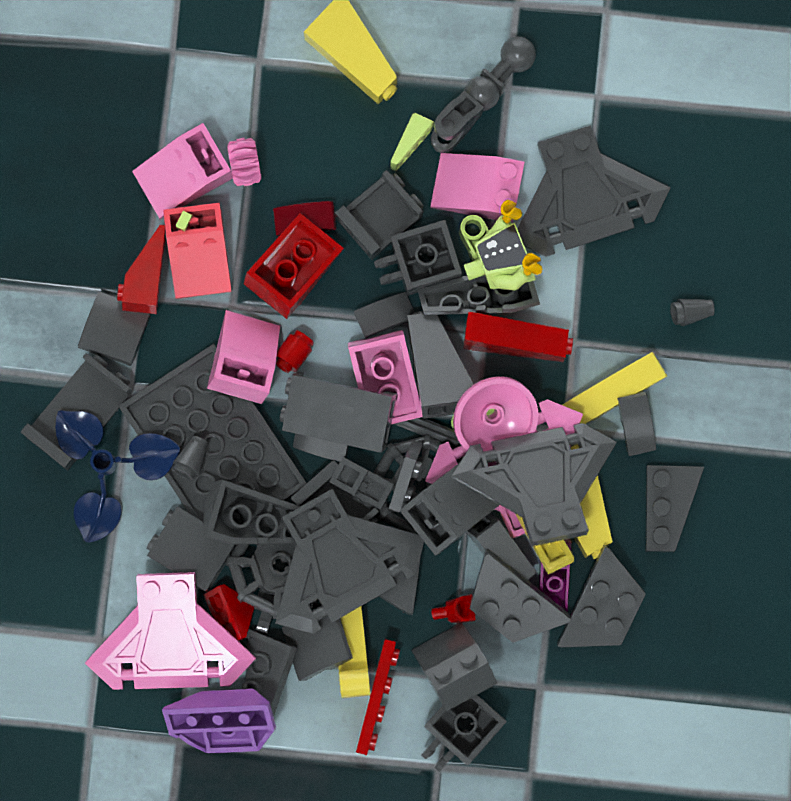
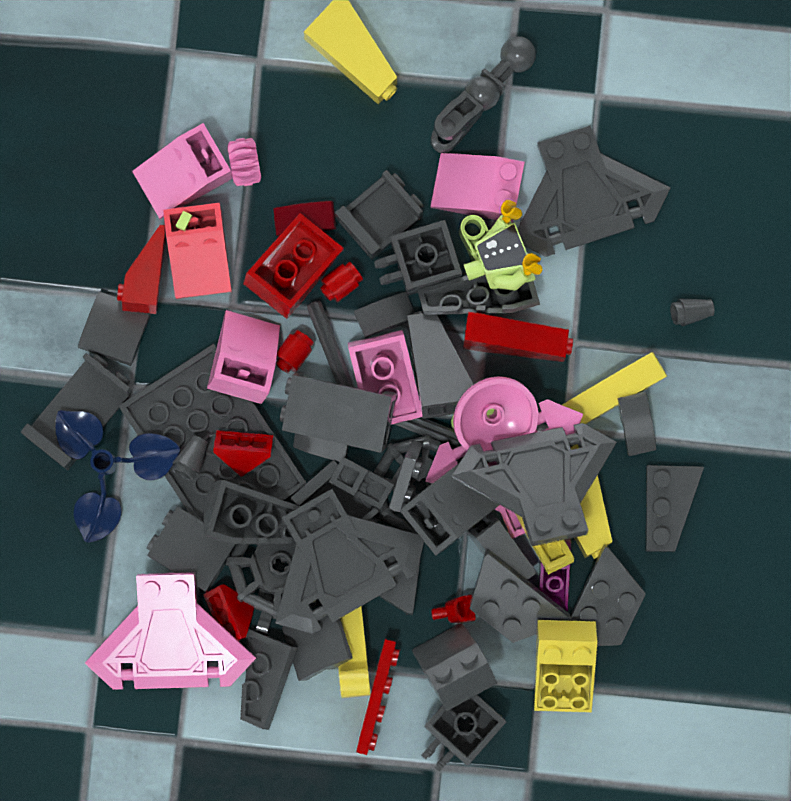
medium lavender wedge [162,689,276,753] -> none
yellowish green slope [390,113,434,171] -> none
none -> red slope [213,430,274,477]
none -> dark grey axle [307,301,354,387]
none -> red brick [320,262,363,302]
none -> light yellow slope [534,620,597,712]

